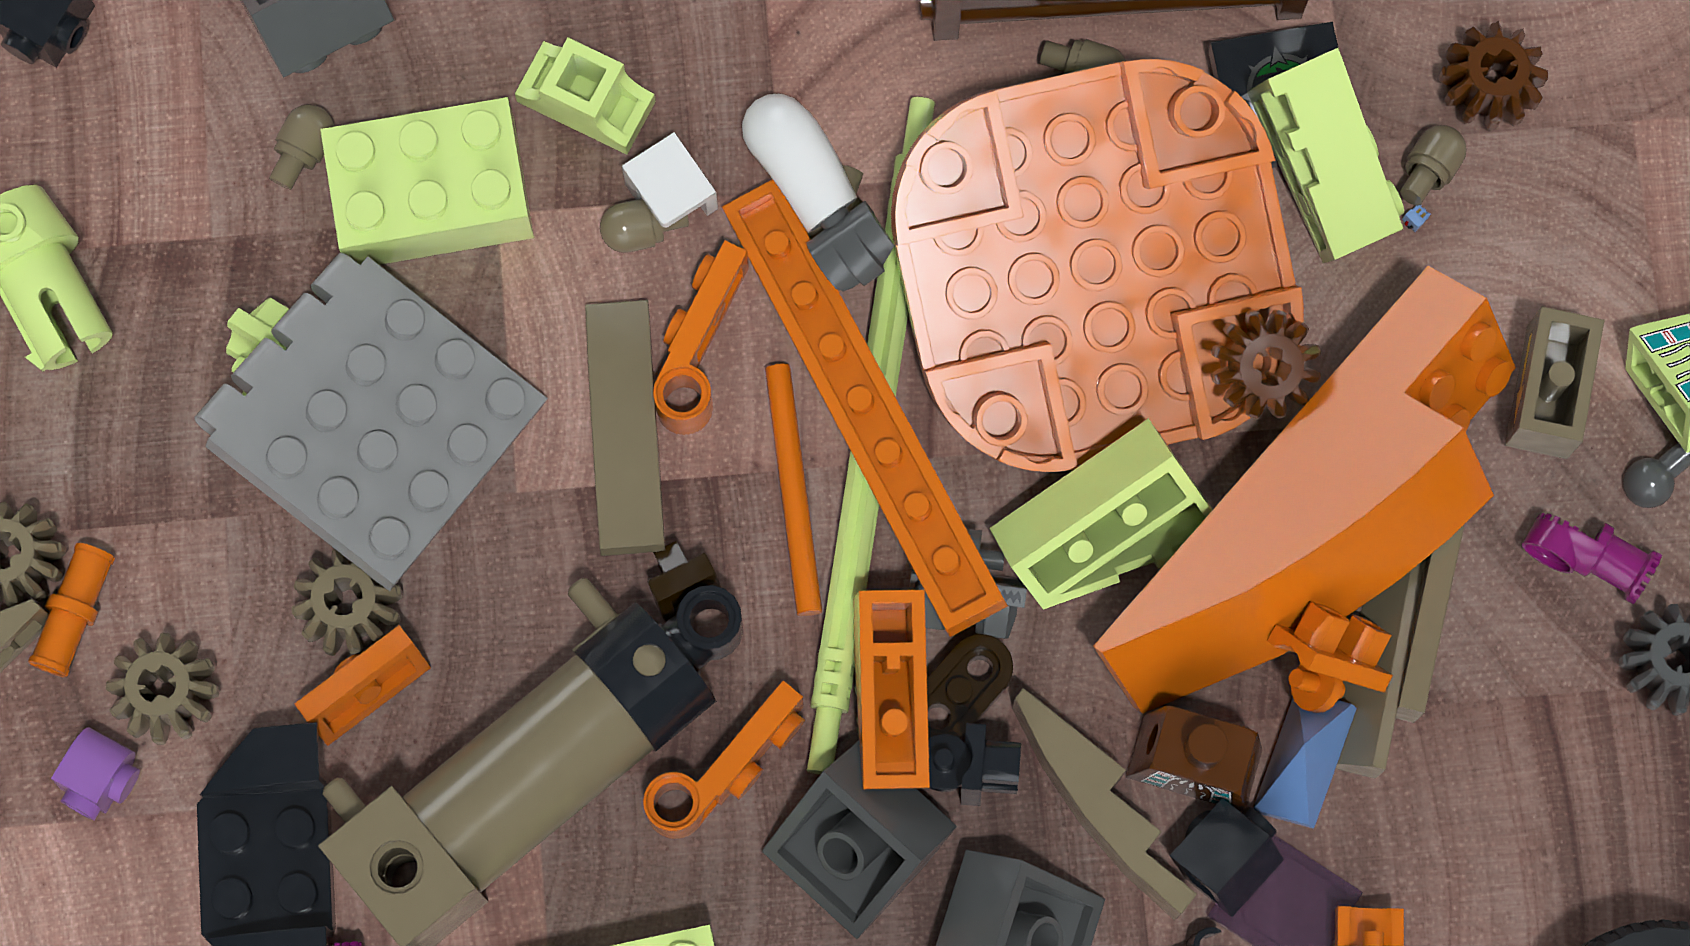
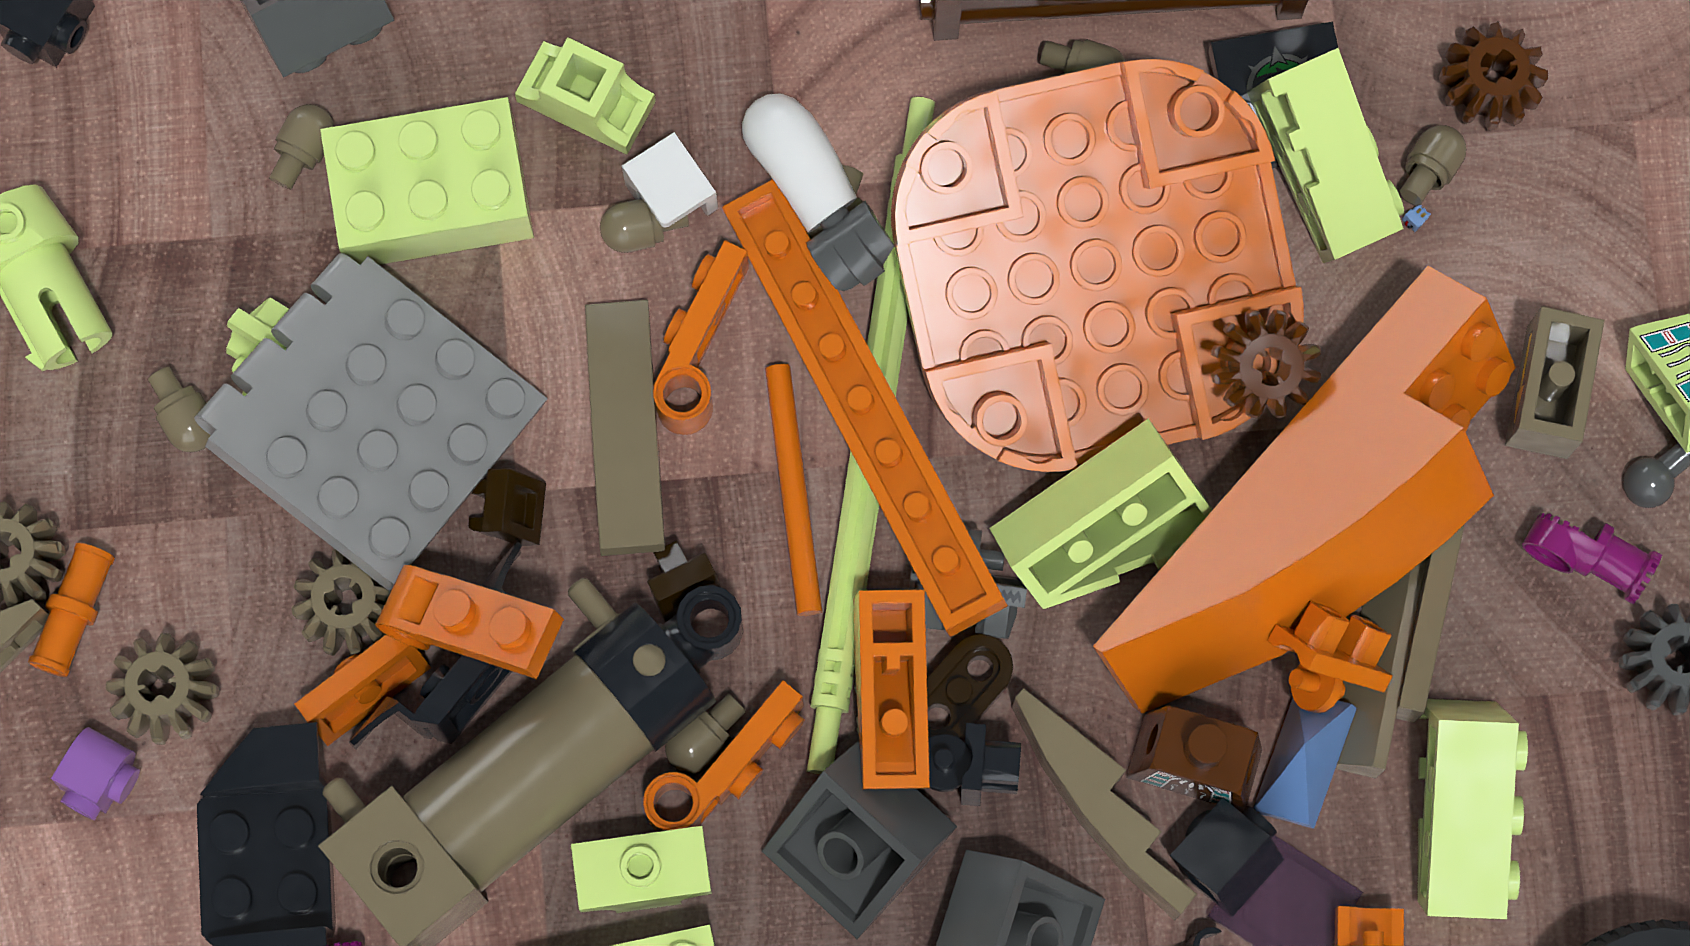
none -> dark tan cylinder [148,367,211,453]
none -> black piece [349,542,522,750]
none -> orange plate [375,565,564,679]
none -> dark brown tile [468,468,546,546]
none -> yellowish green brick [571,826,712,913]
none -> dark tan cylinder [665,694,746,774]
none -> yellowish green wedge [1418,699,1528,919]

